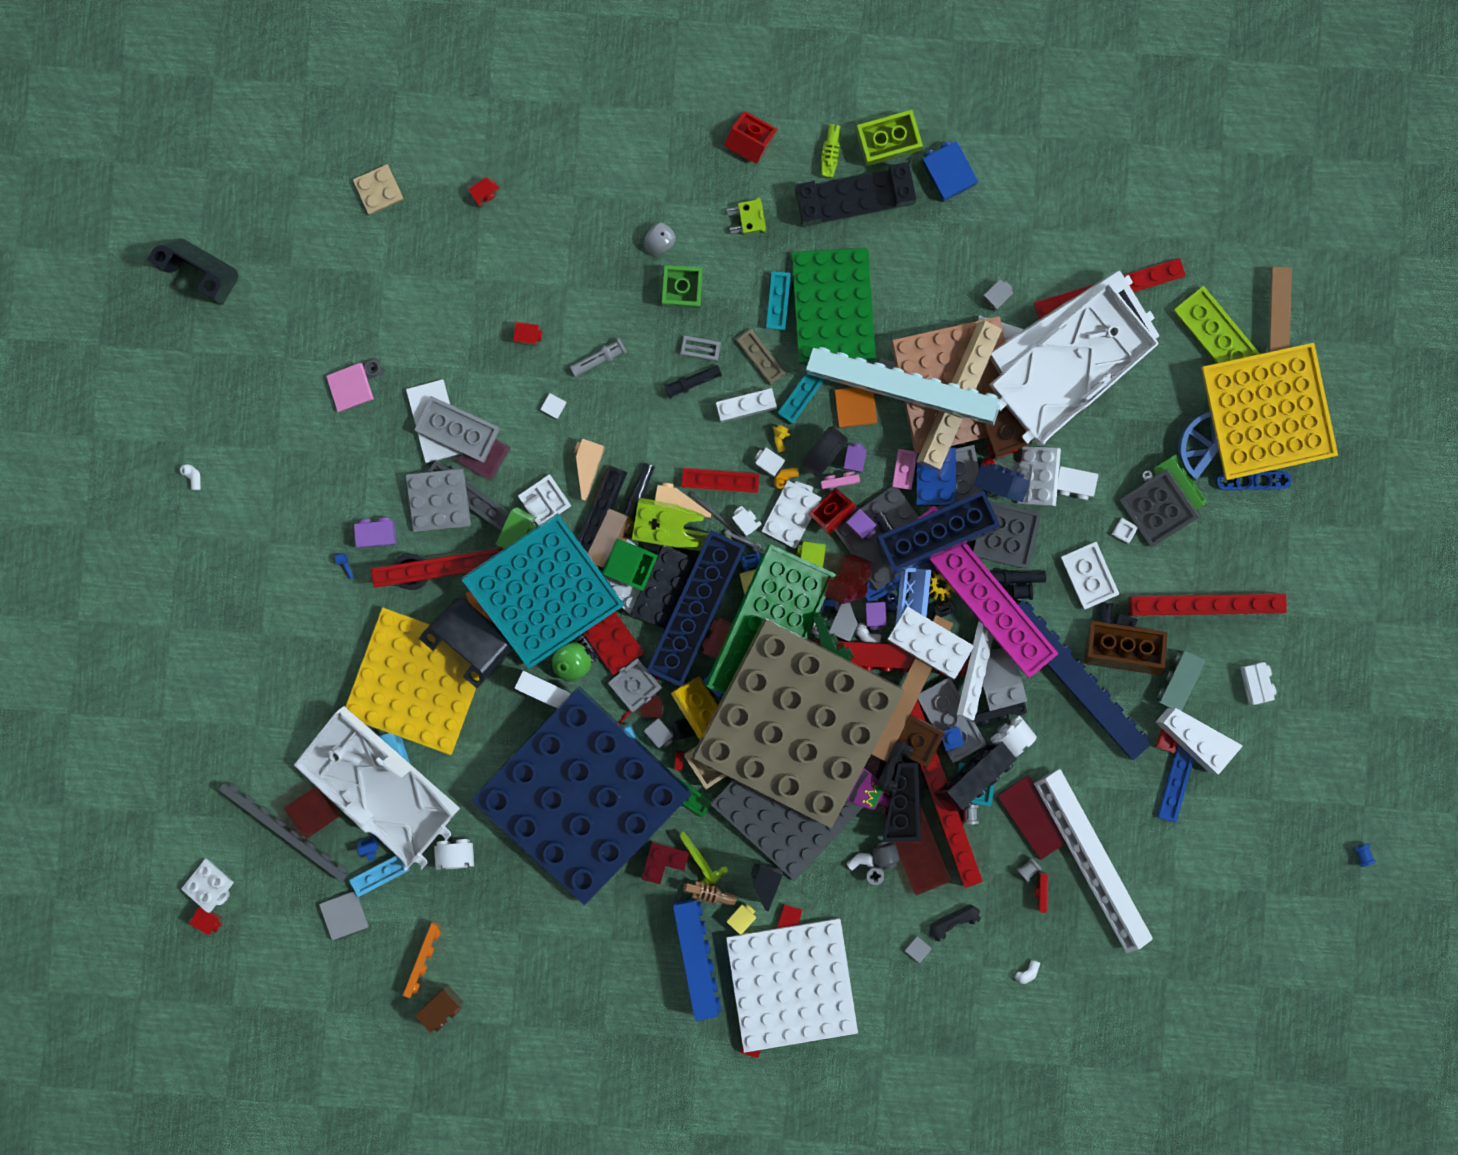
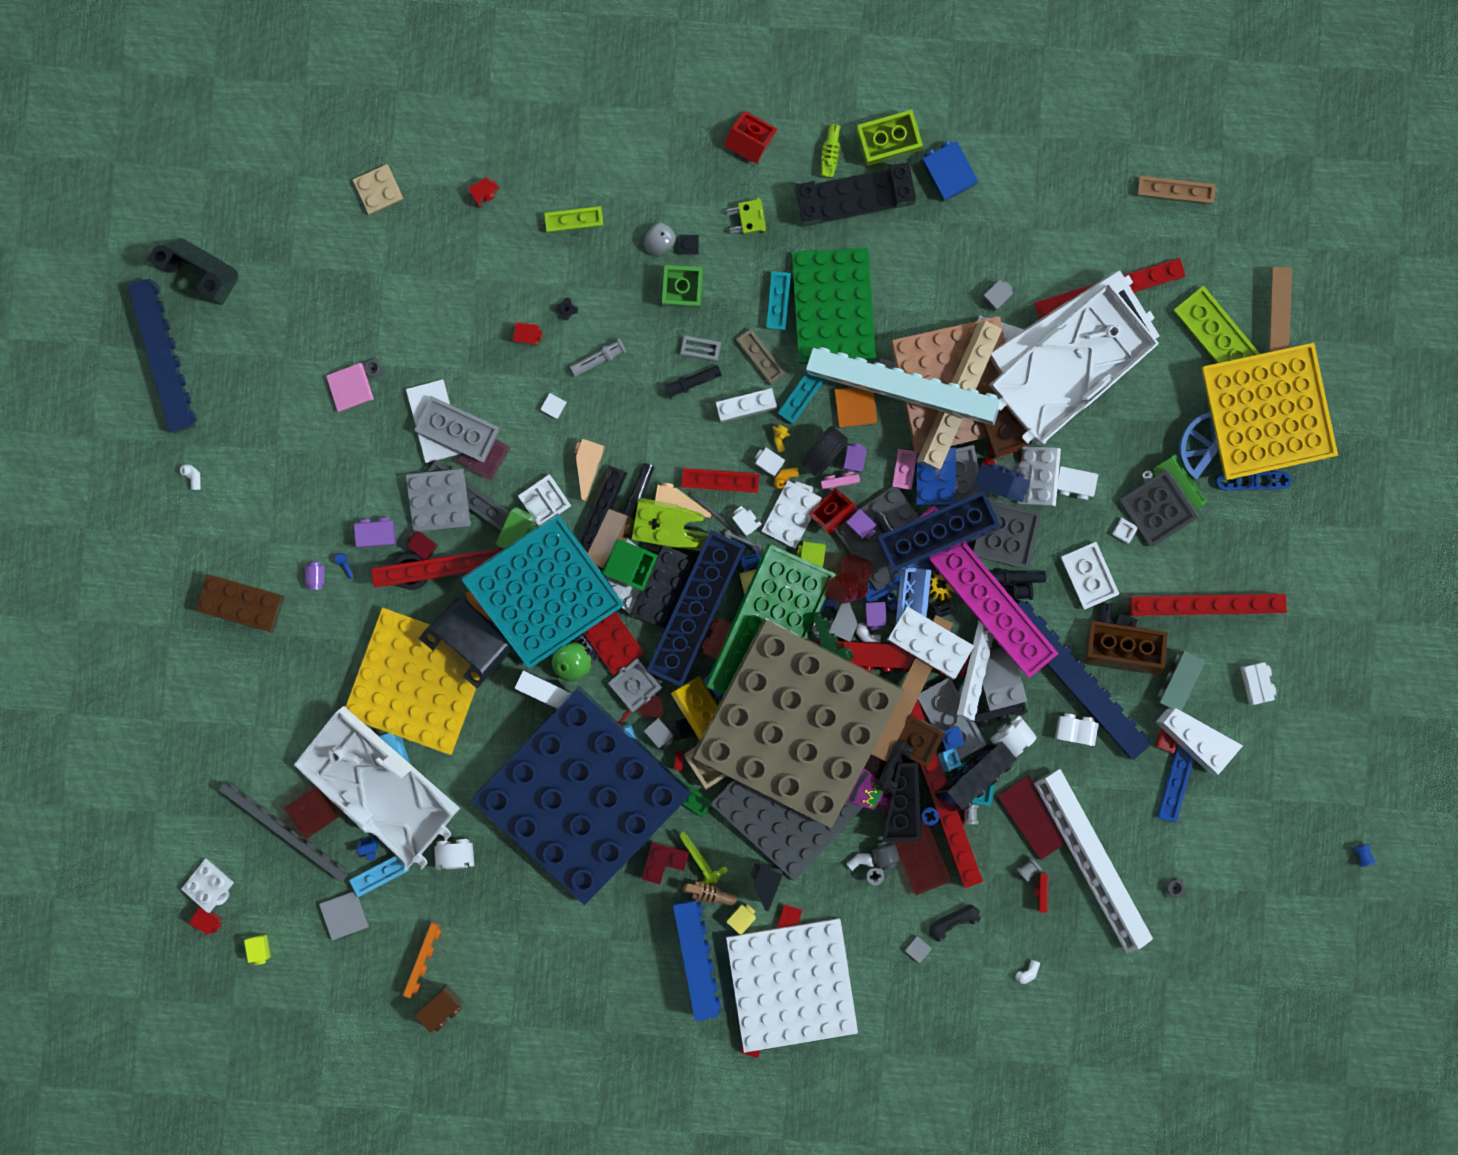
none -> dark blue brick [128,278,197,433]
none -> reddish brown brick [196,574,284,632]
none -> neon yellow brick [244,935,271,965]
none -> medium lavender brick [305,562,324,589]
none -> dark red brick [407,531,439,560]
none -> lime plate [544,206,604,233]
none -> black plate [555,298,578,321]
none -> black plate [680,235,699,255]
none -> blue bush [921,806,939,825]
none -> medium azure plate [938,748,962,772]
none -> white brick [1055,713,1099,746]
none -> medium nougat plate [1137,176,1216,205]
none -> dark grey plate [1164,878,1185,898]

